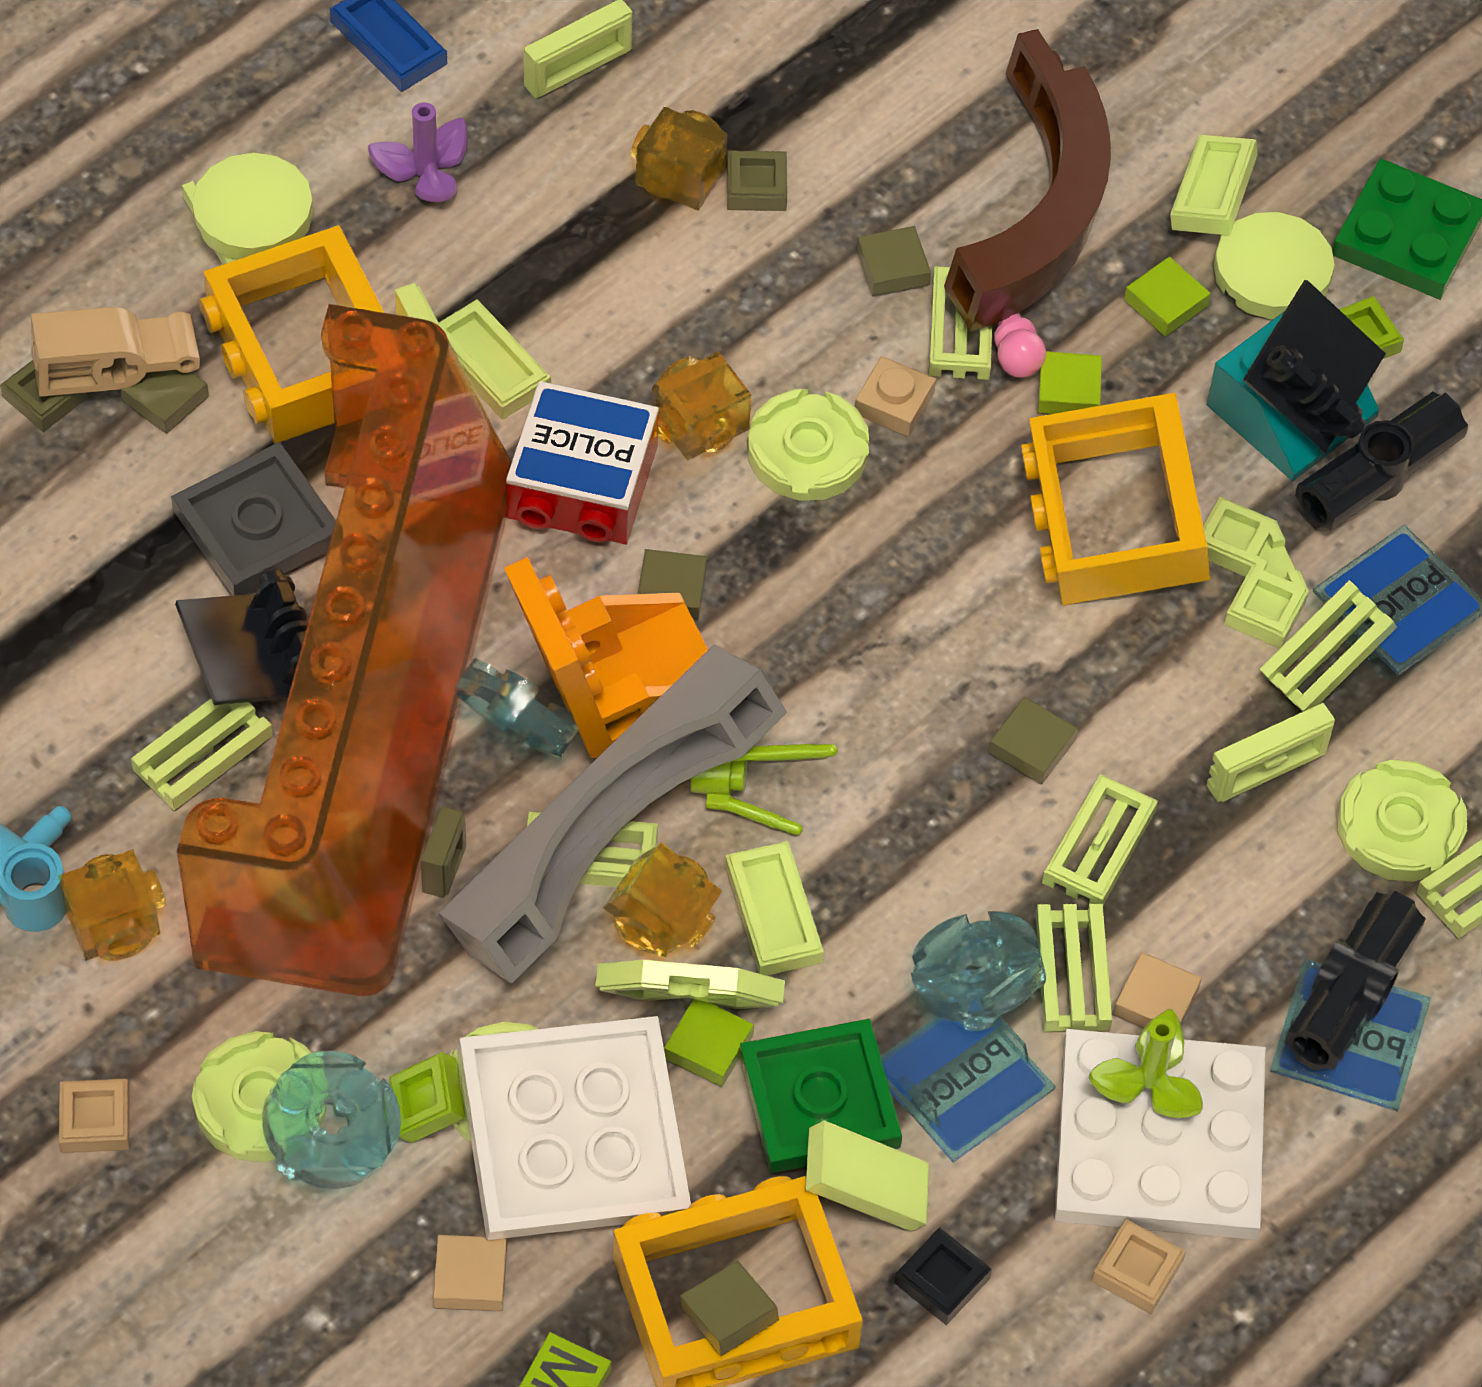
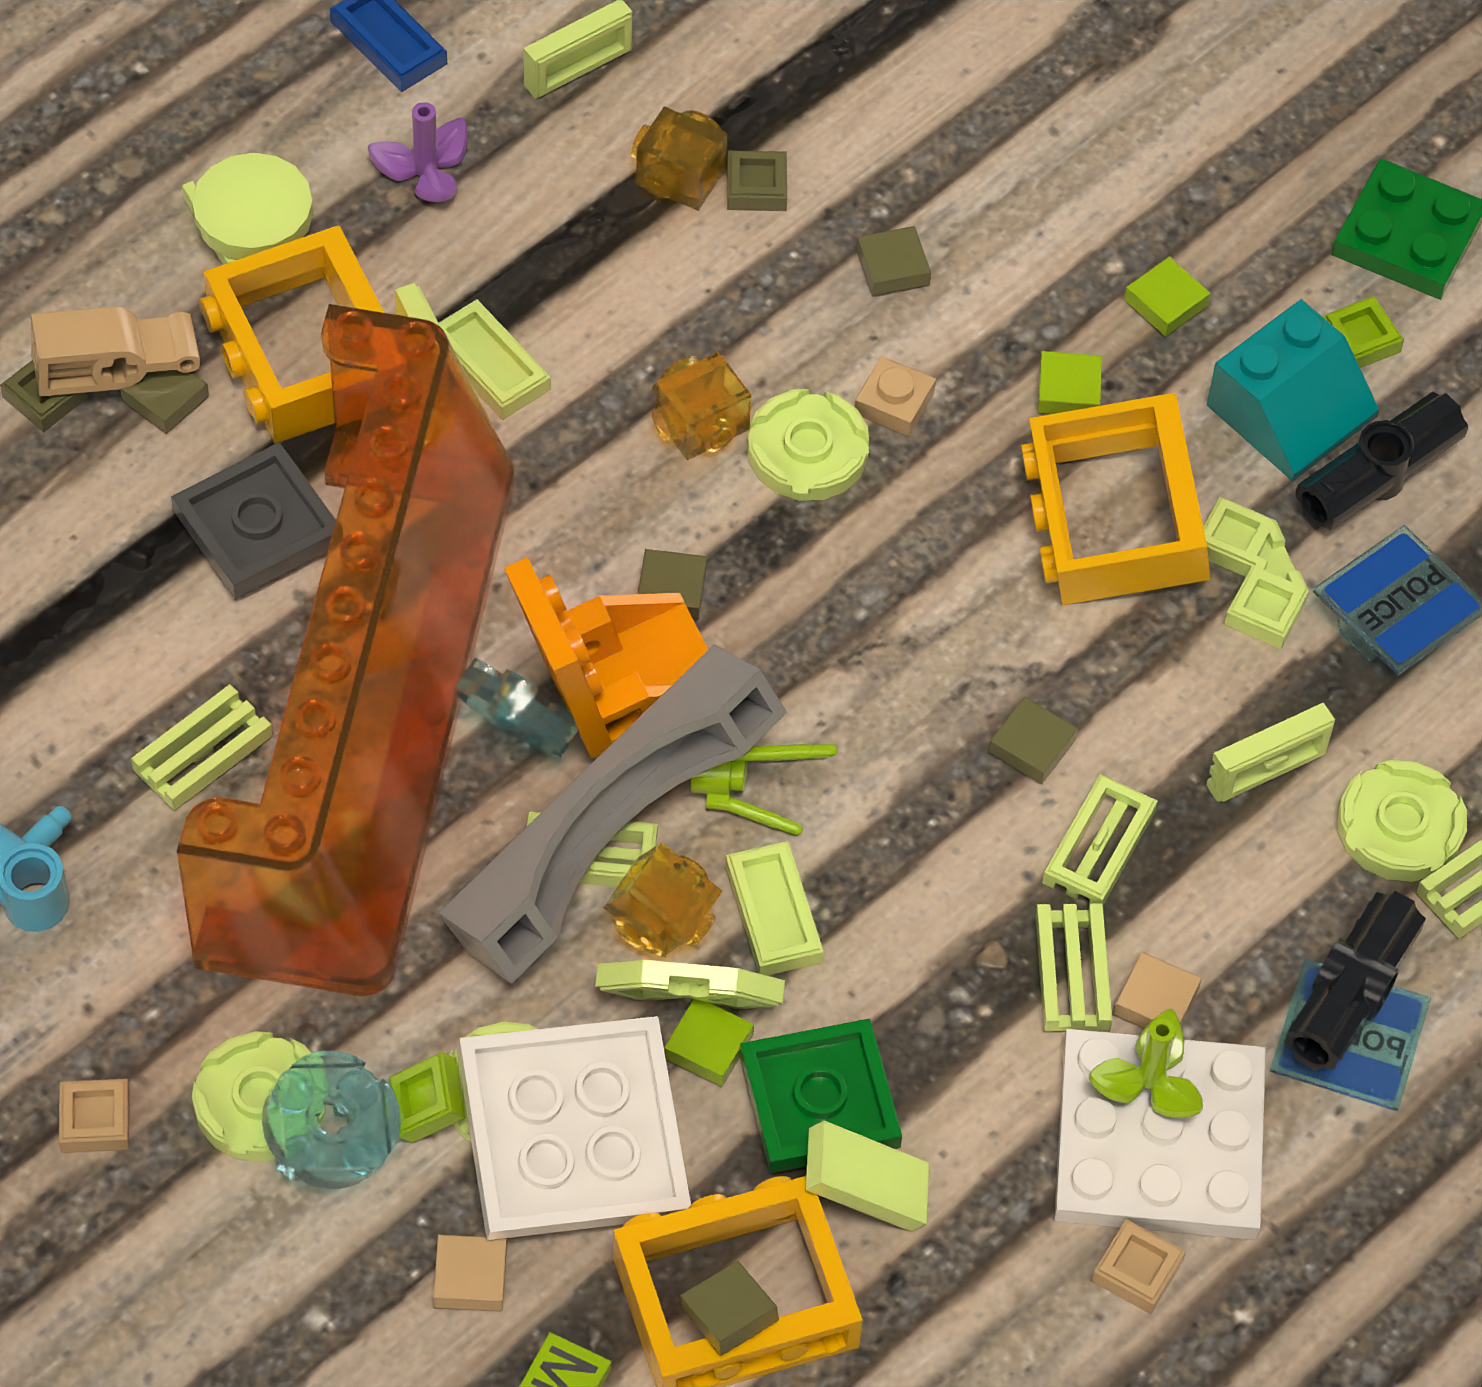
clear yellow brick [58,849,166,961] -> none
black hinge [175,569,333,705] -> none
olive tile [420,806,466,898] -> none
piece [506,381,659,545] -> none
clear light blue piece [881,993,1056,1163] -> none
black tile [894,1227,992,1326] -> none
clear light blue plate [911,911,1047,1031] -> none
yellowish green tile [929,266,992,380] -> none
reddish brown arch [944,29,1111,332] -> none
bright pink bar [994,313,1046,378] -> none
yellowish green tile [1170,135,1258,235] -> none
yellowish green tile [1213,212,1335,319] -> none
black hinge [1243,280,1386,453] -> none
yellowish green tile [1260,580,1397,712] -> none

